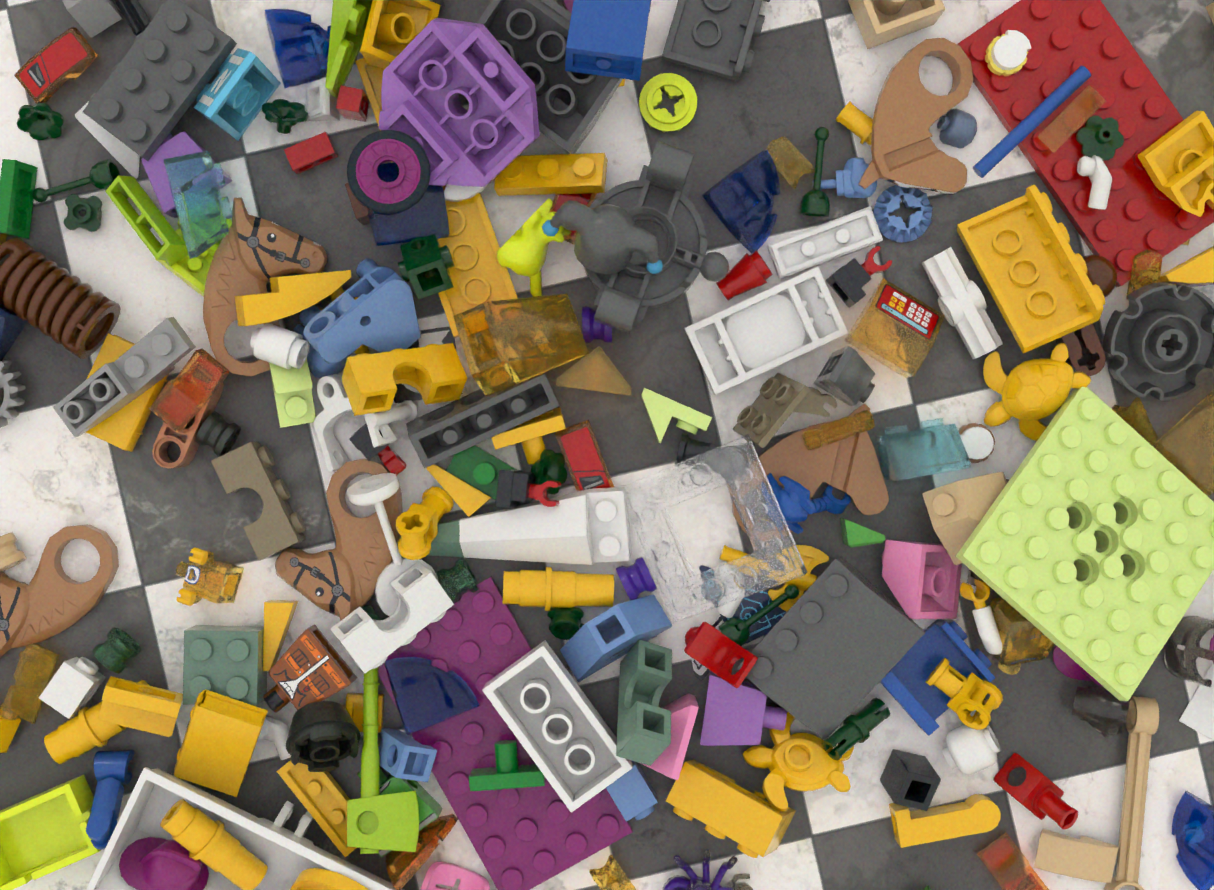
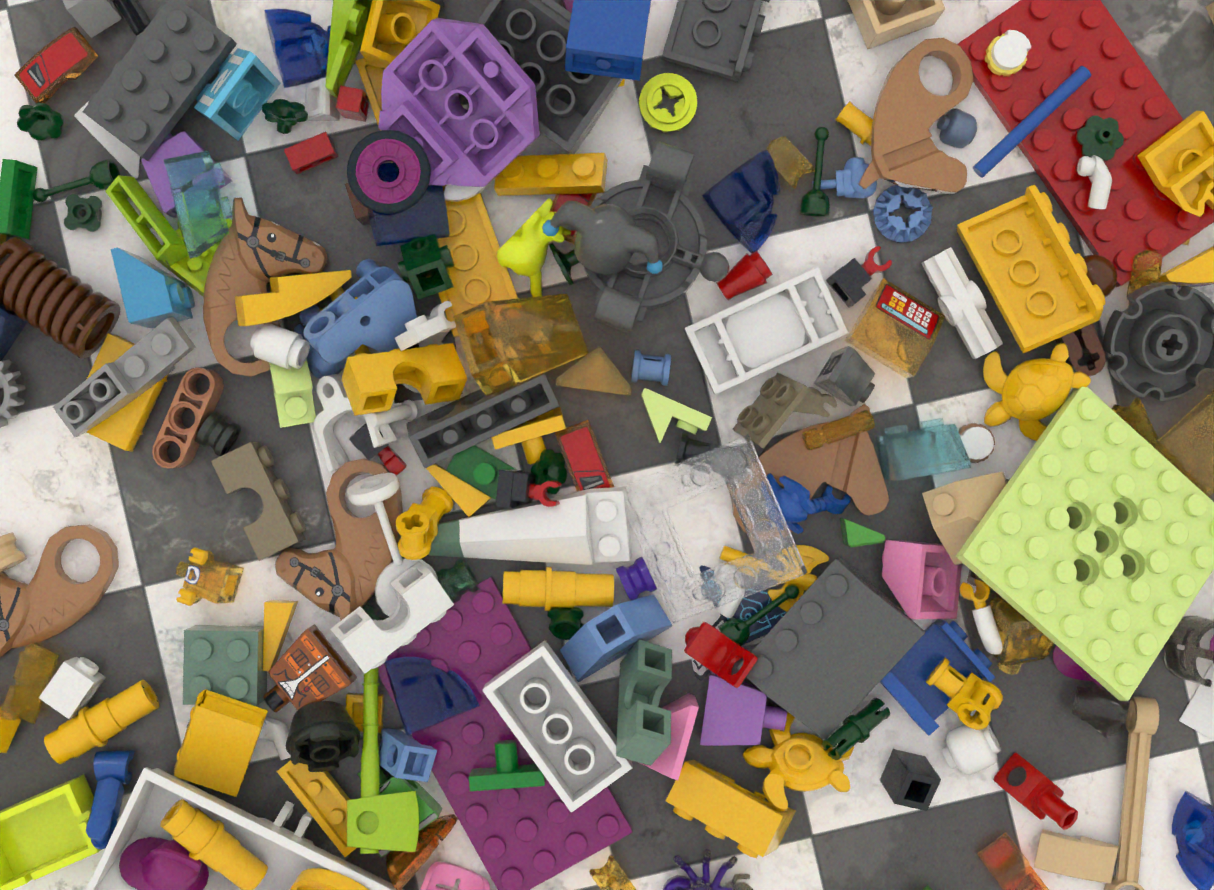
clear green wheel [92,627,141,674] -> none
yellow panel [98,676,183,737] -> none
clear orange slope [149,348,230,433] -> none
dark purple wheel [582,307,612,343] -> none
medium blue brick [606,761,658,822] -> none
white tile [767,206,883,280] -> none
yellow leg [889,794,1001,848] -> none
clear yellow piece [1037,85,1106,153] -> none
none -> dark azure slope [111,248,195,328]
none -> white plate [395,301,461,351]
none -> dark green plant [549,242,580,285]
none -> medium blue bush [631,350,671,386]

